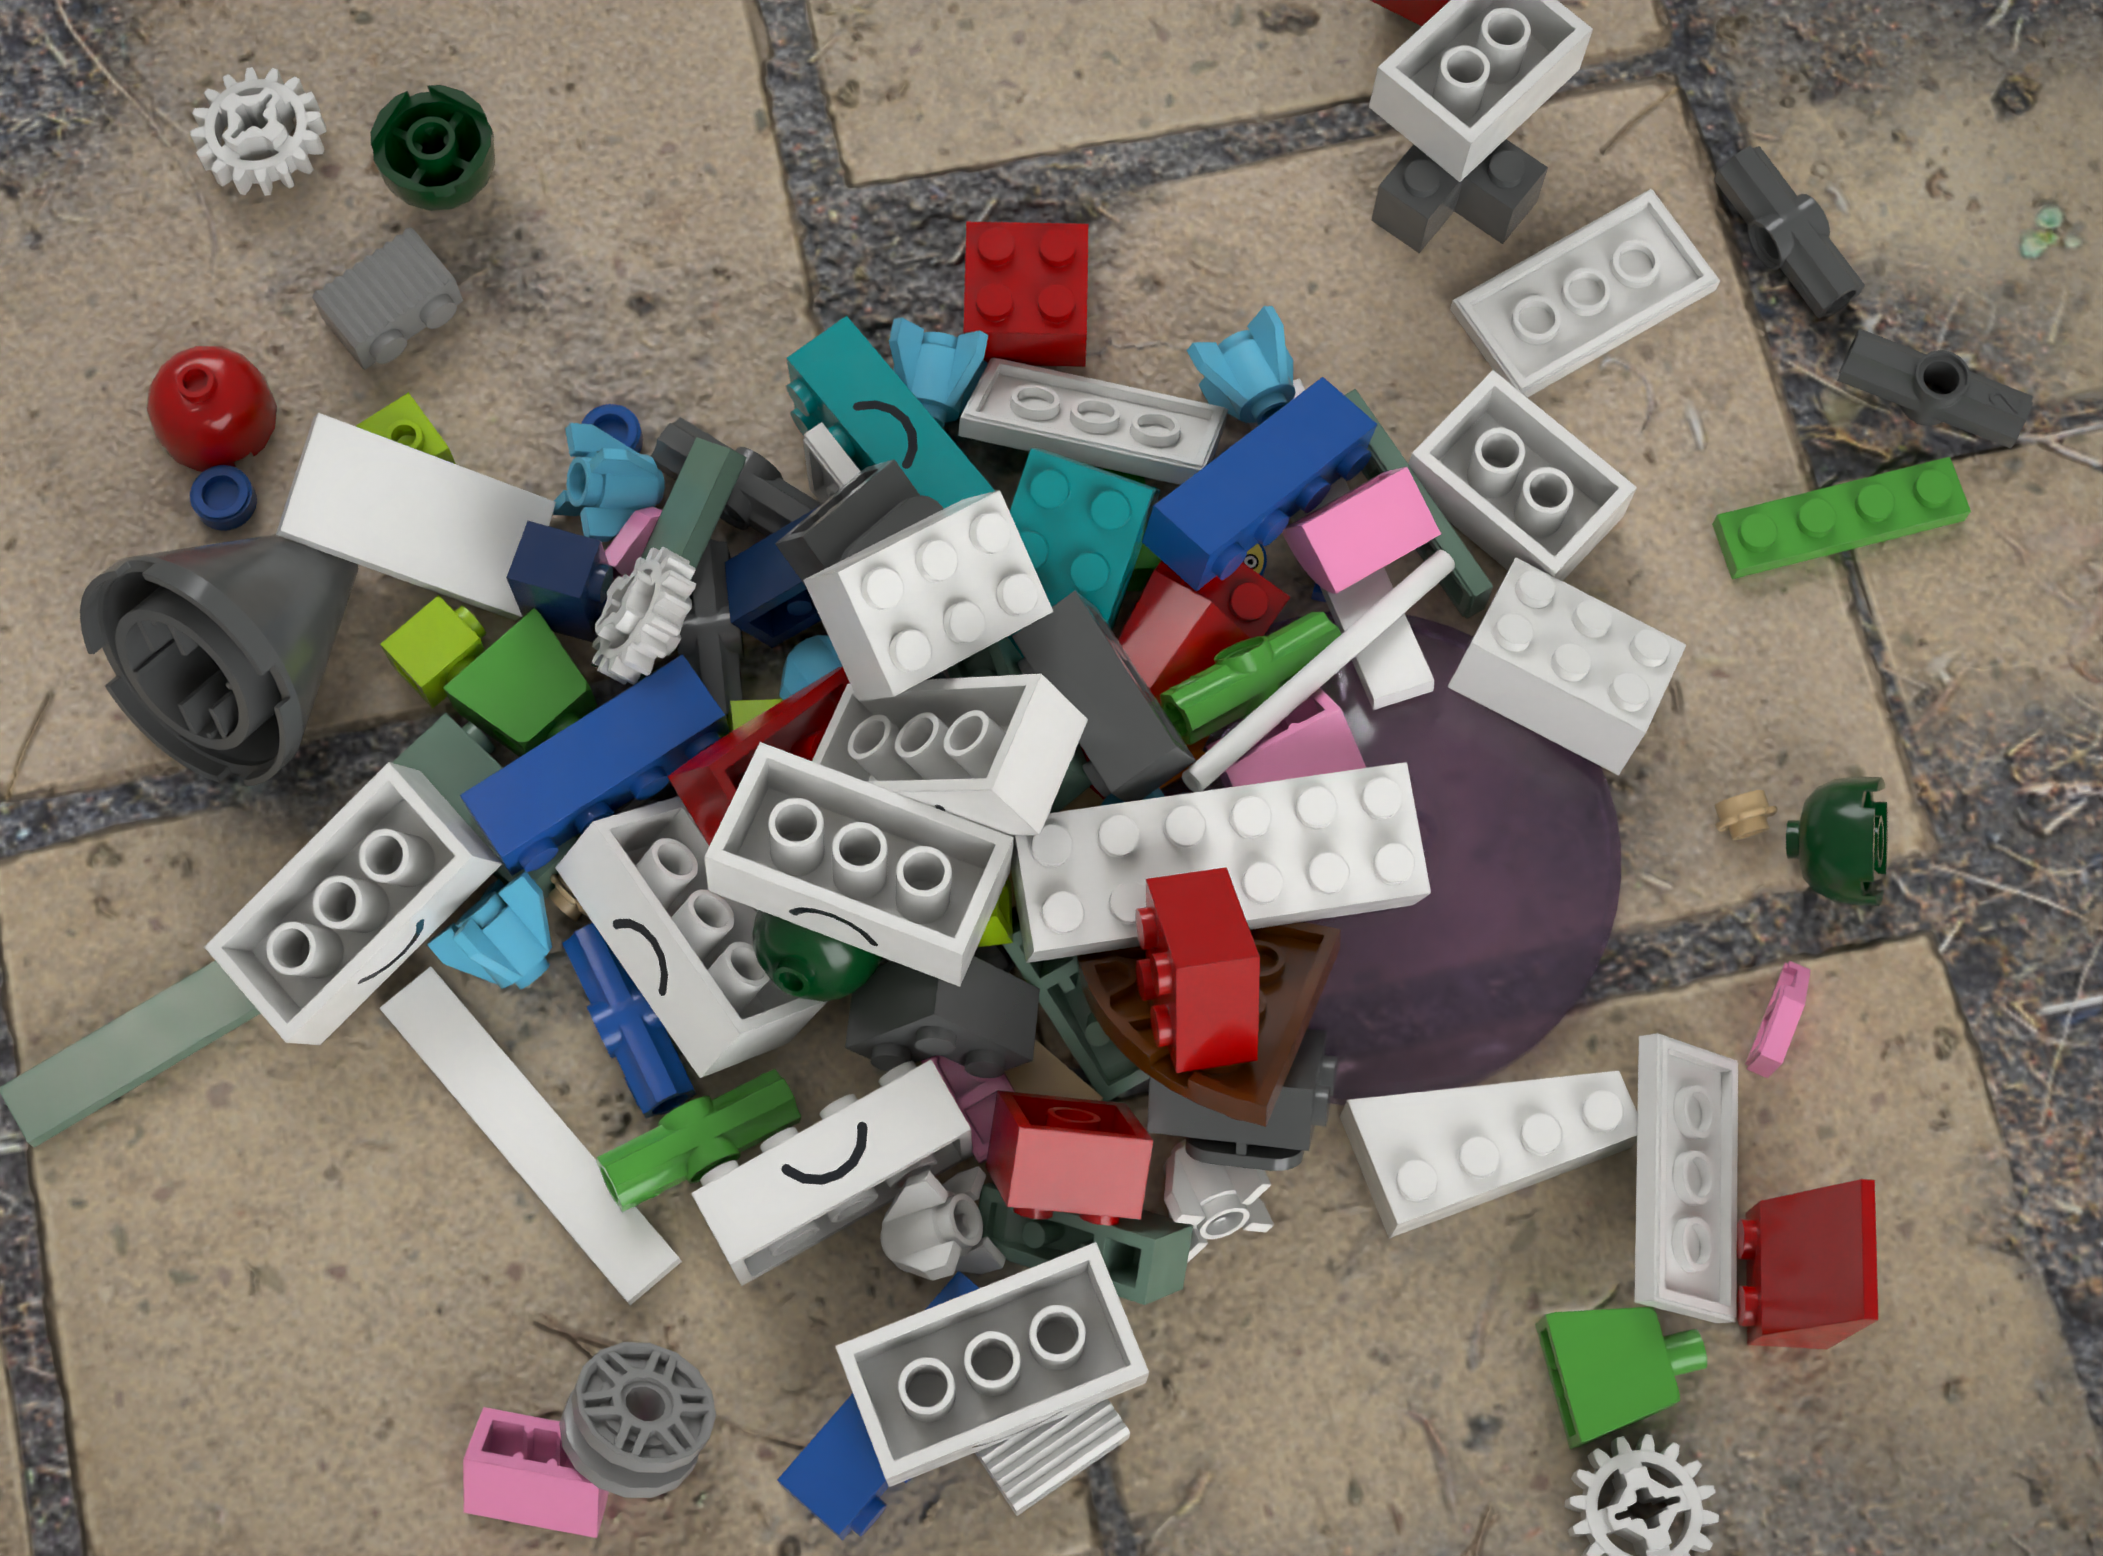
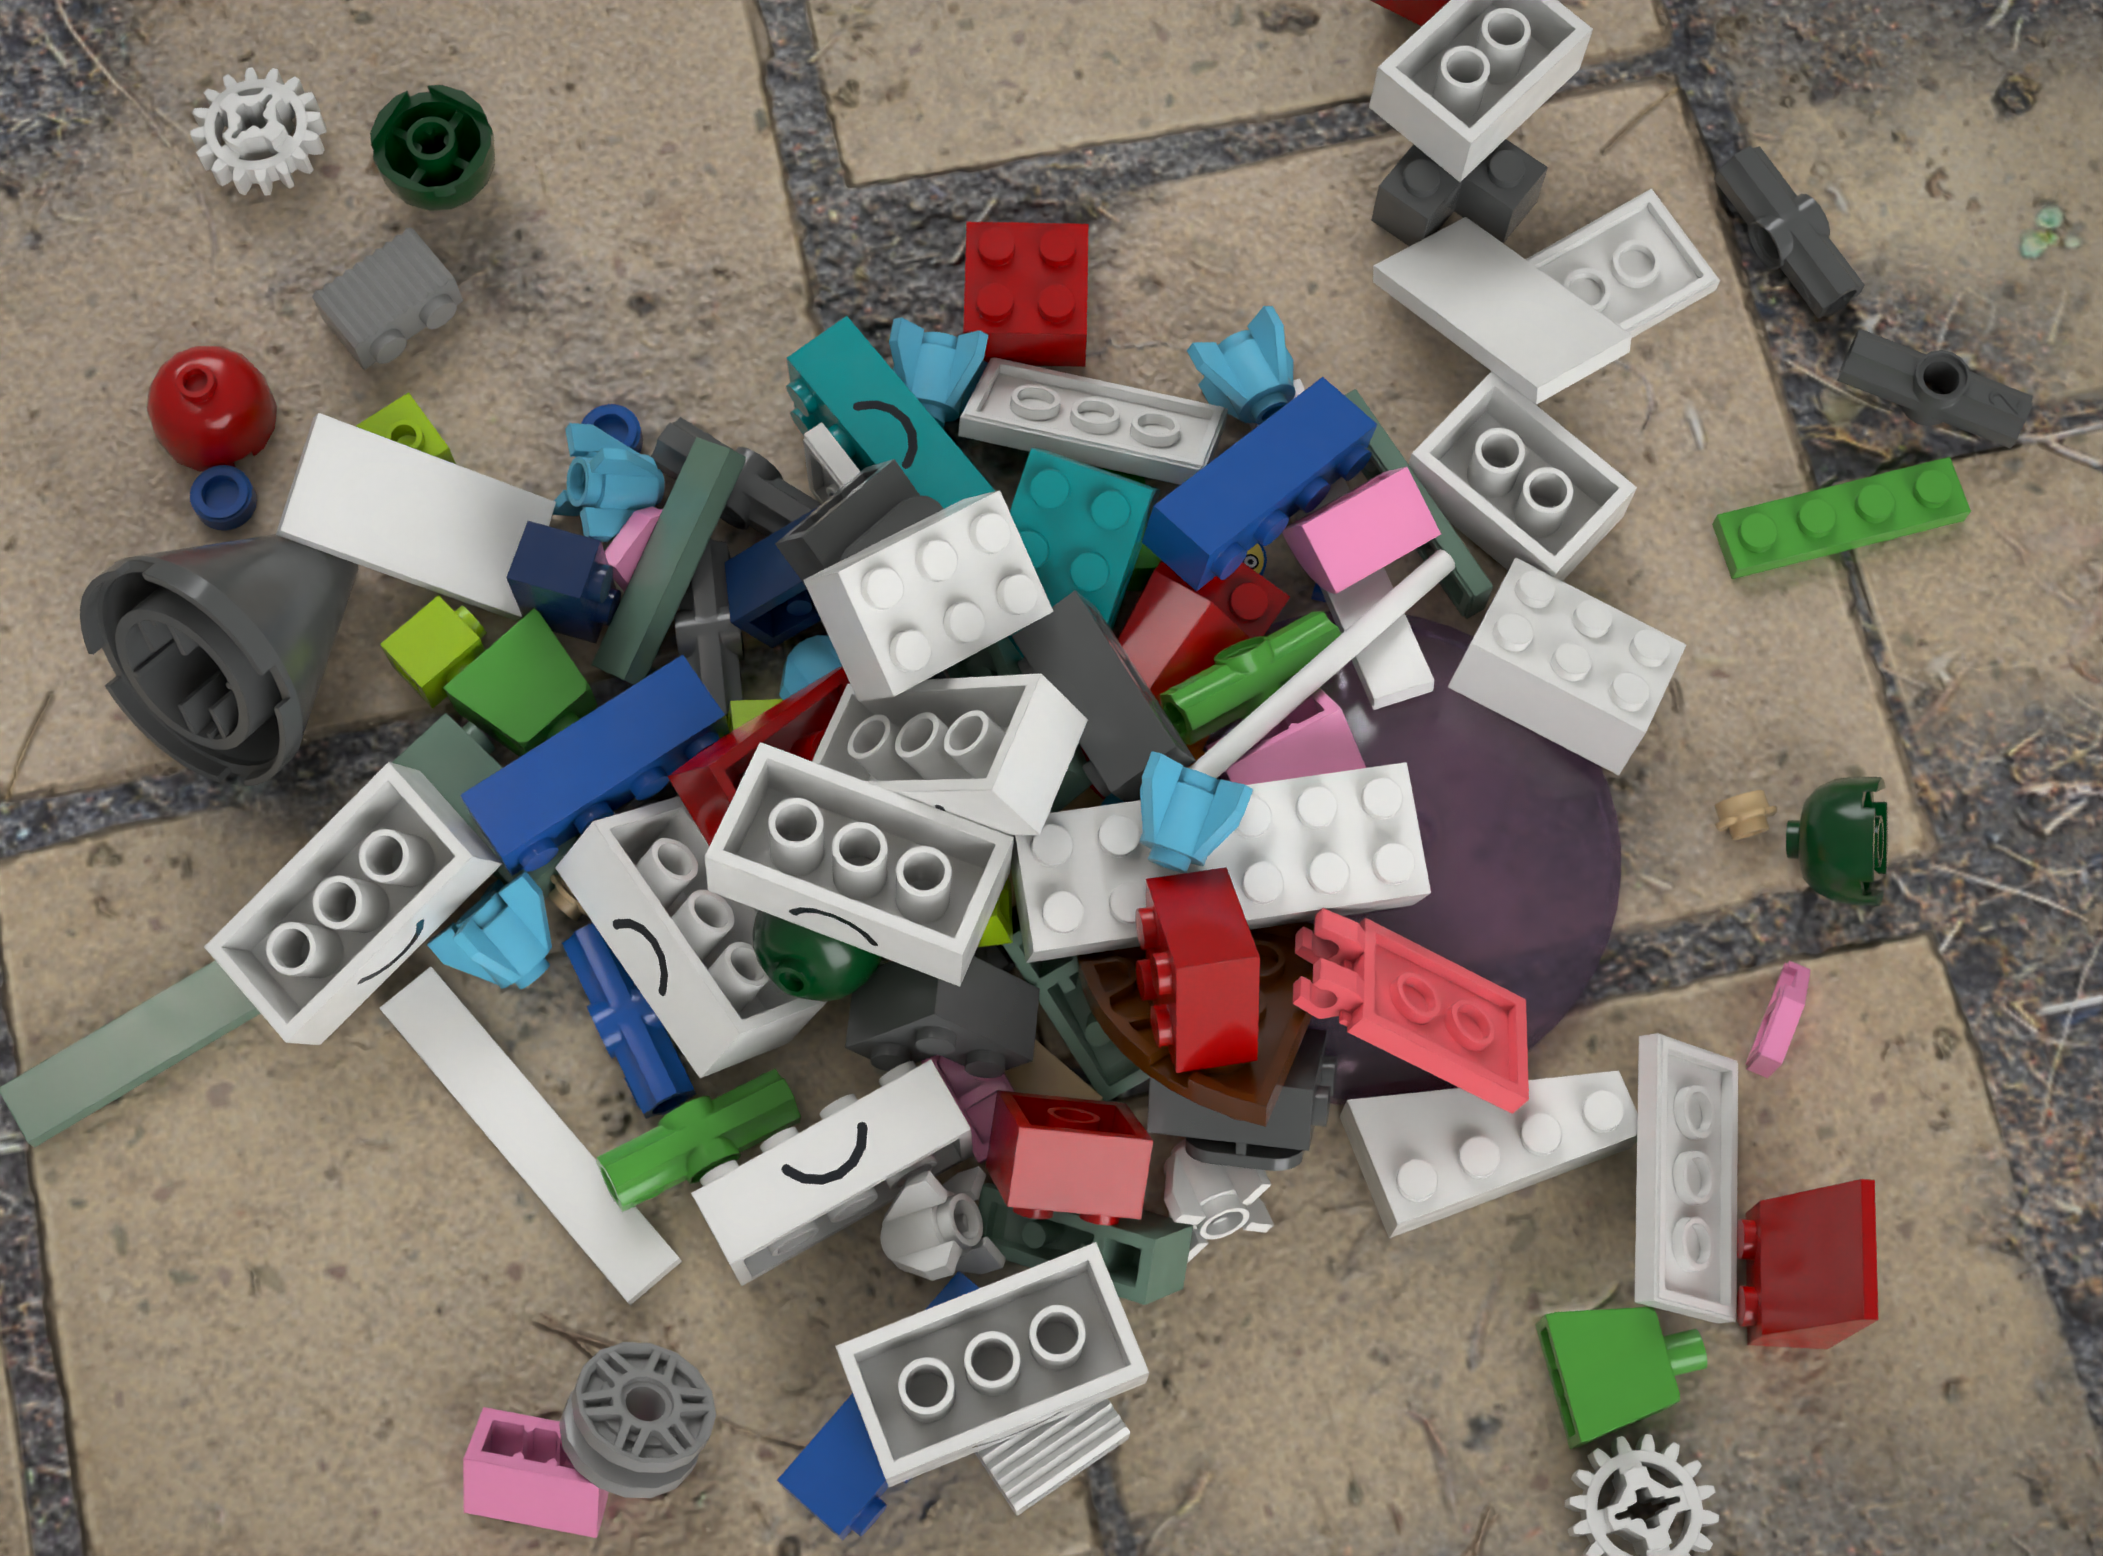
white gear [592,547,696,685] -> none
none -> medium azure brick [1139,751,1253,873]
none -> coral tile [1293,908,1529,1114]
none -> white tile [1373,217,1631,405]

